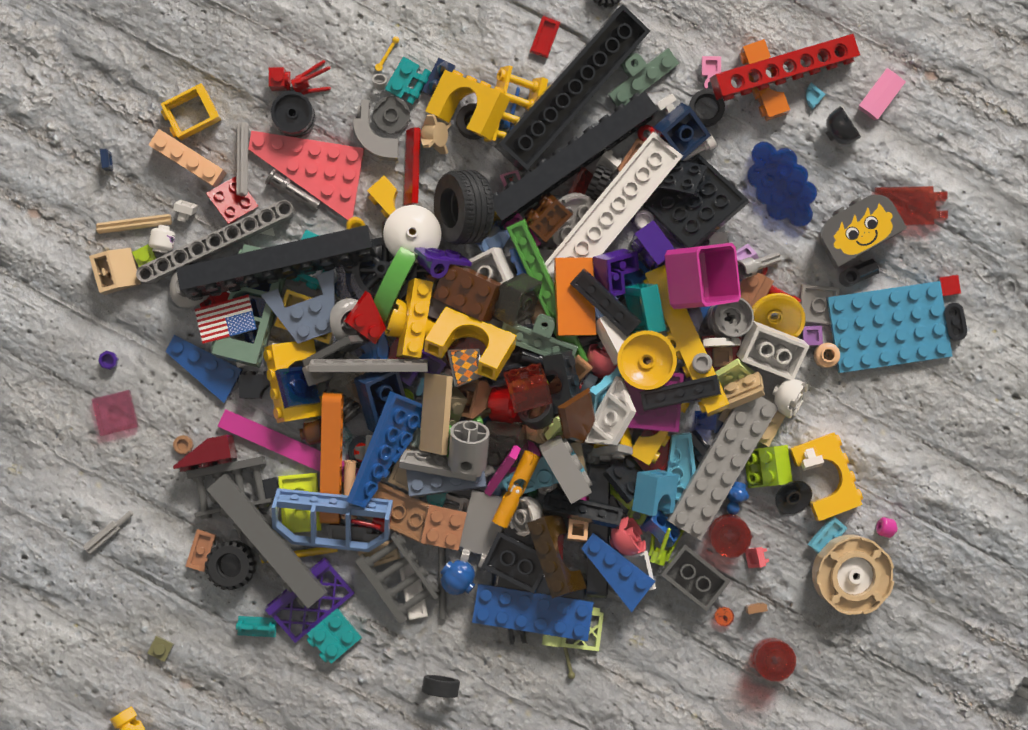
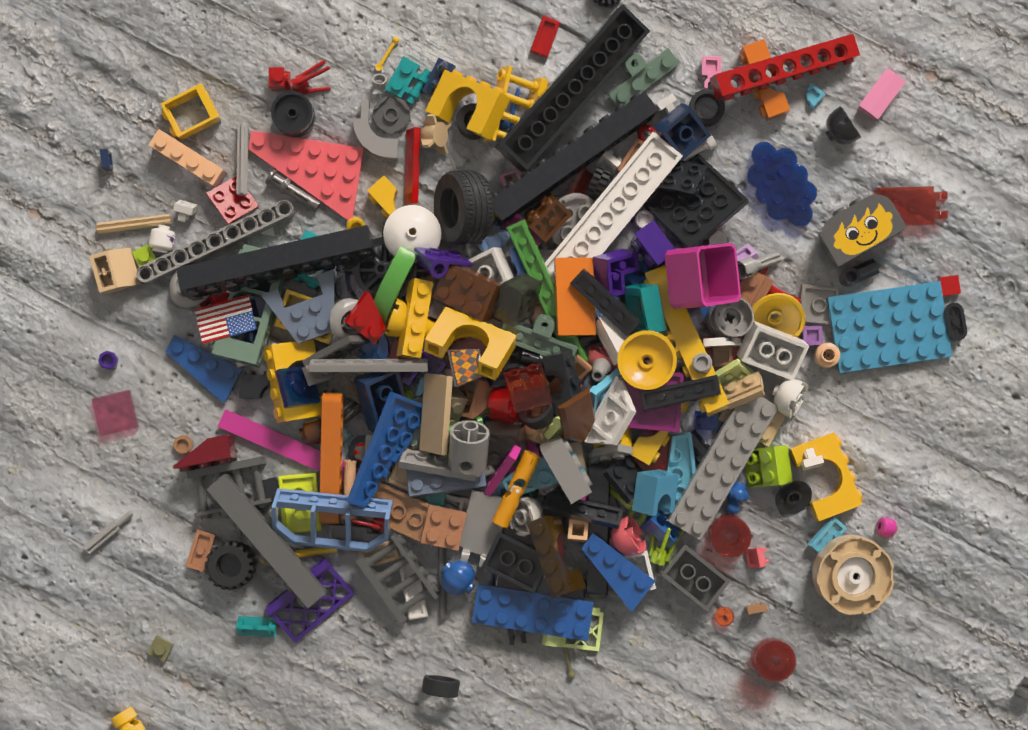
teal plate [307,608,362,664] -> none
none -> light grey cone [592,358,611,381]

